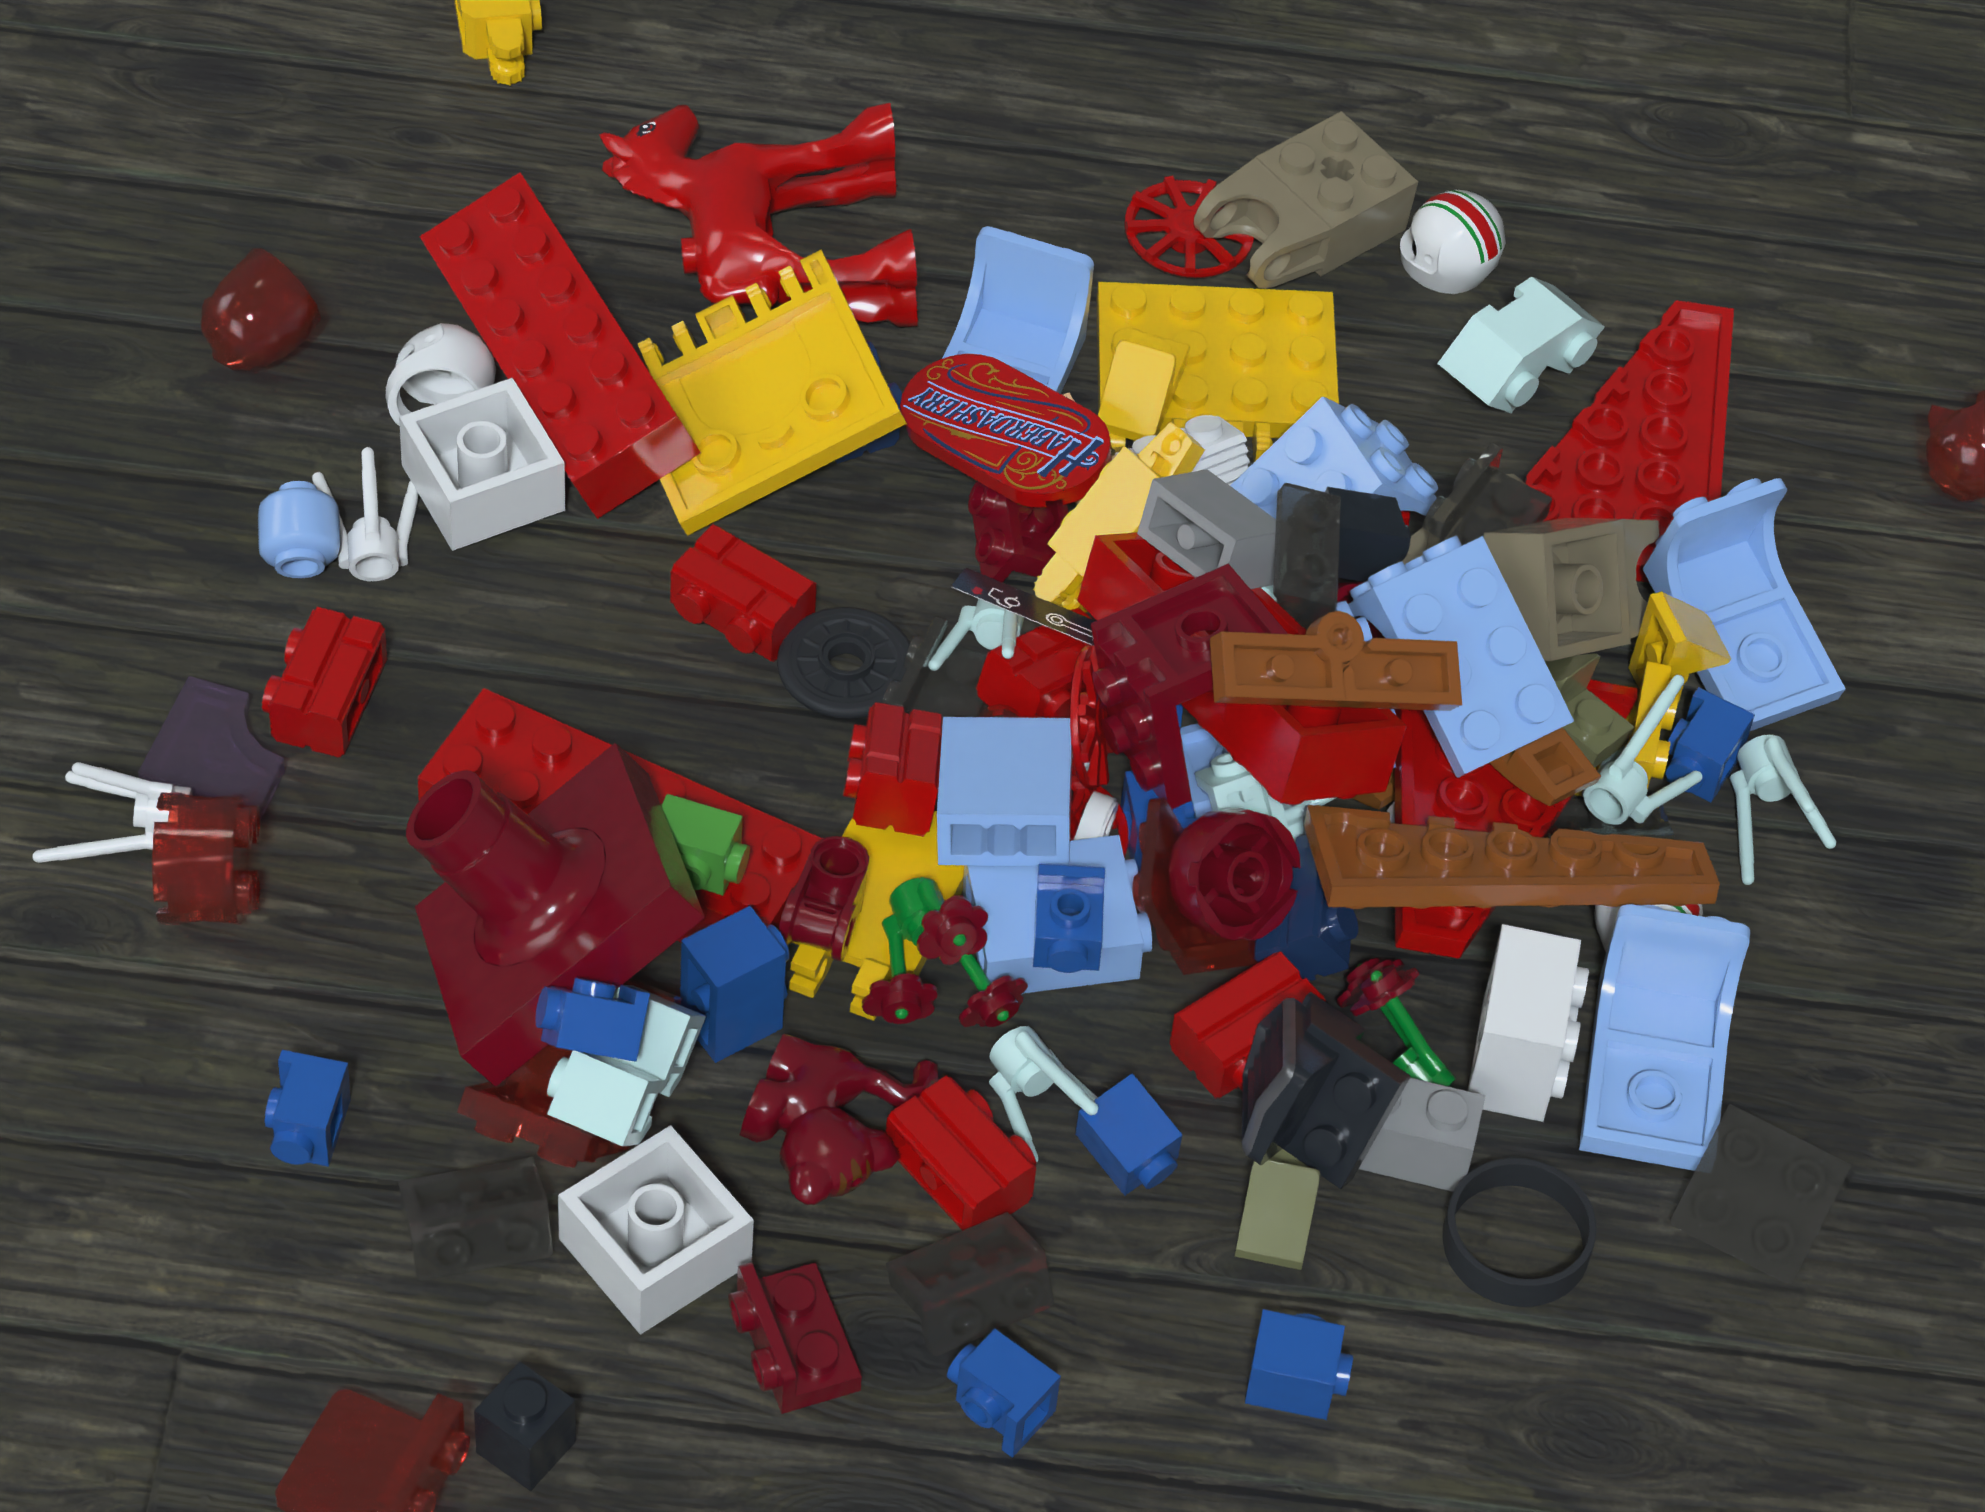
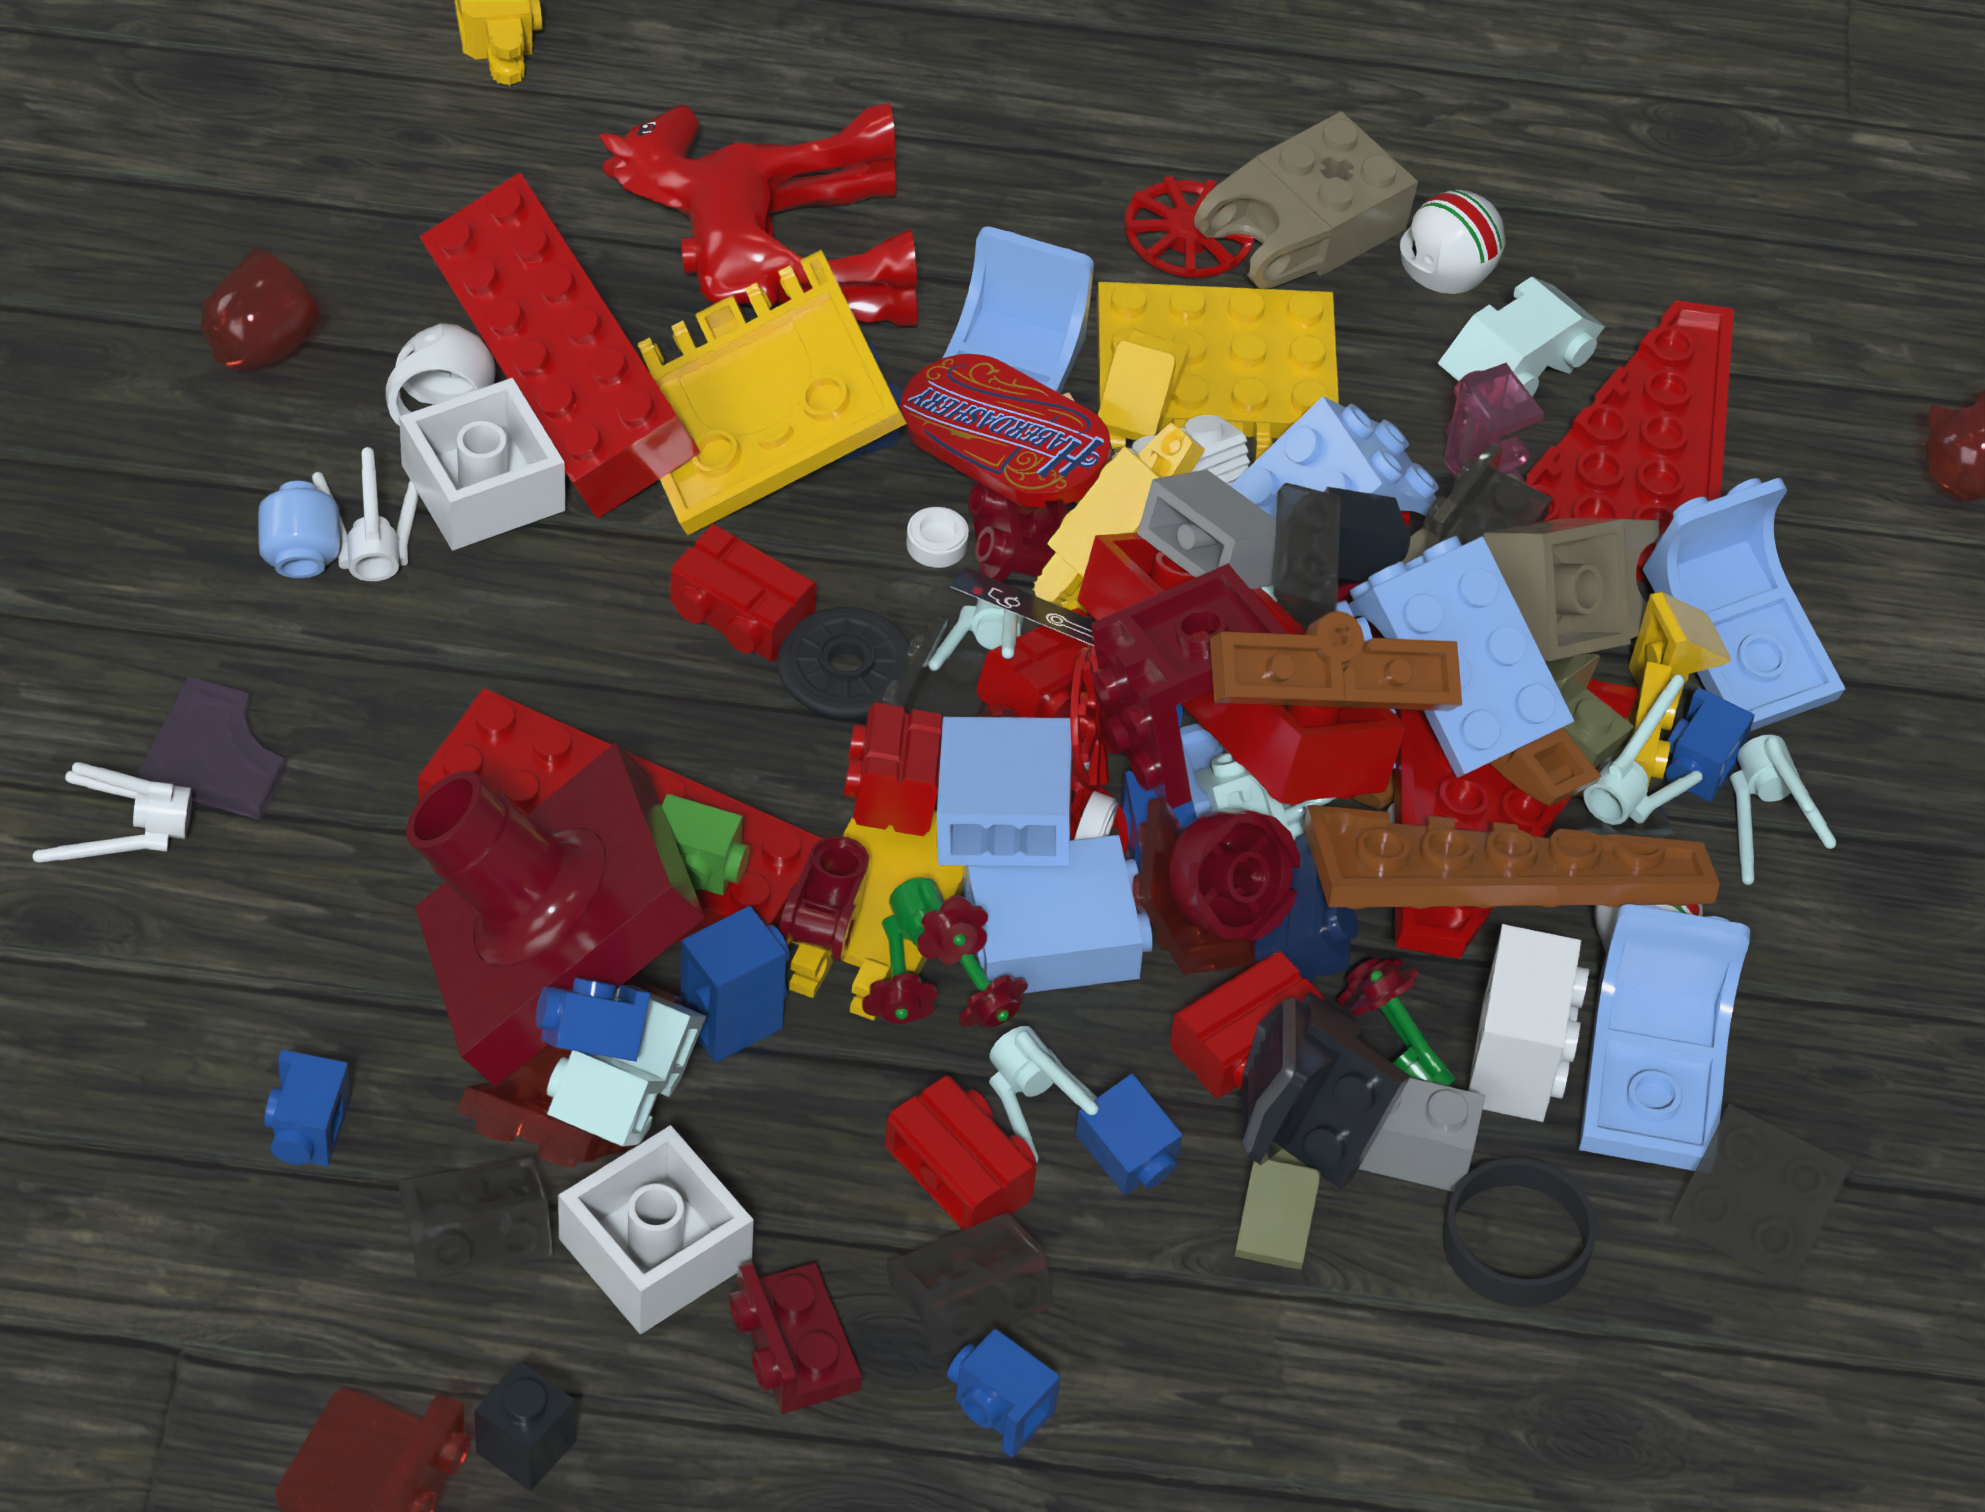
clear red brick [152,792,260,925] -> none
red brick [262,607,387,758] -> none
dark red animal [740,1033,939,1205] -> none
blue brick [1033,864,1105,973] -> none
blue brick [1245,1309,1354,1420] -> none
none -> white tile [906,507,969,568]
none -> clear pink window [1443,363,1544,494]

